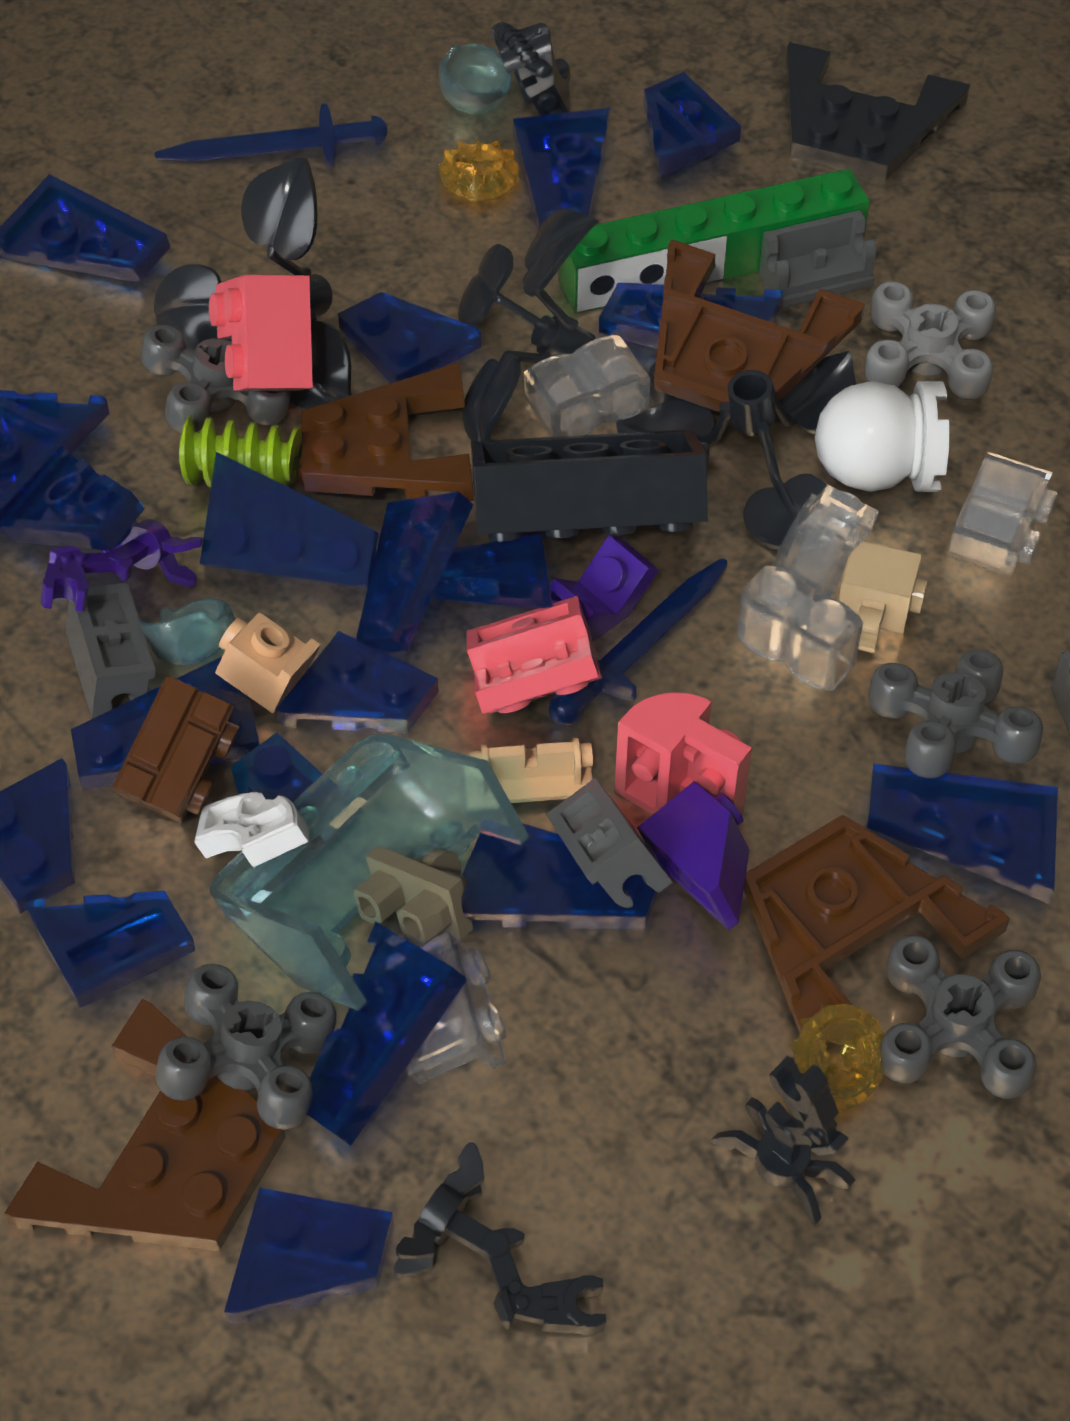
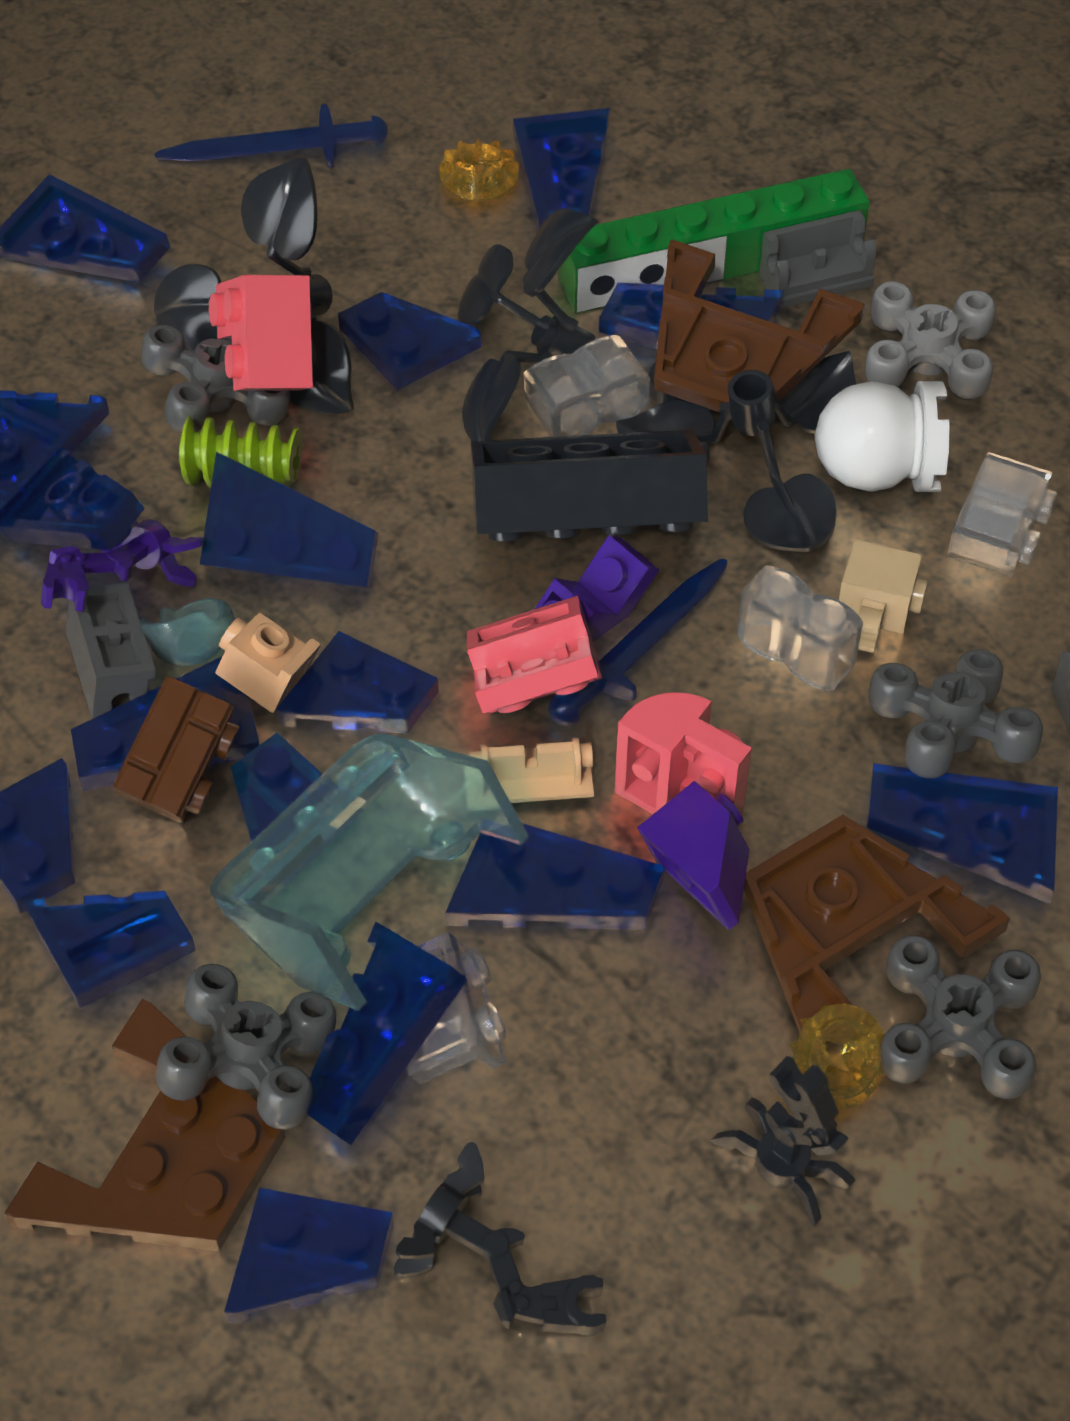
white tile [194,792,309,867] -> none
reddish brown wing [301,363,474,502] -> none
dark tan hips [353,845,473,946] -> none
clear blue wing [355,492,474,654] -> none
clear blue wing [429,533,553,608] -> none
clear light blue hair [438,43,512,115] -> none
black piece [491,22,571,128] -> none
dark grey hinge [546,777,673,908] -> none
clear blue wing [643,72,741,176] -> none
clear brick [762,485,879,616] -> none
black wing [786,42,970,181] -> none

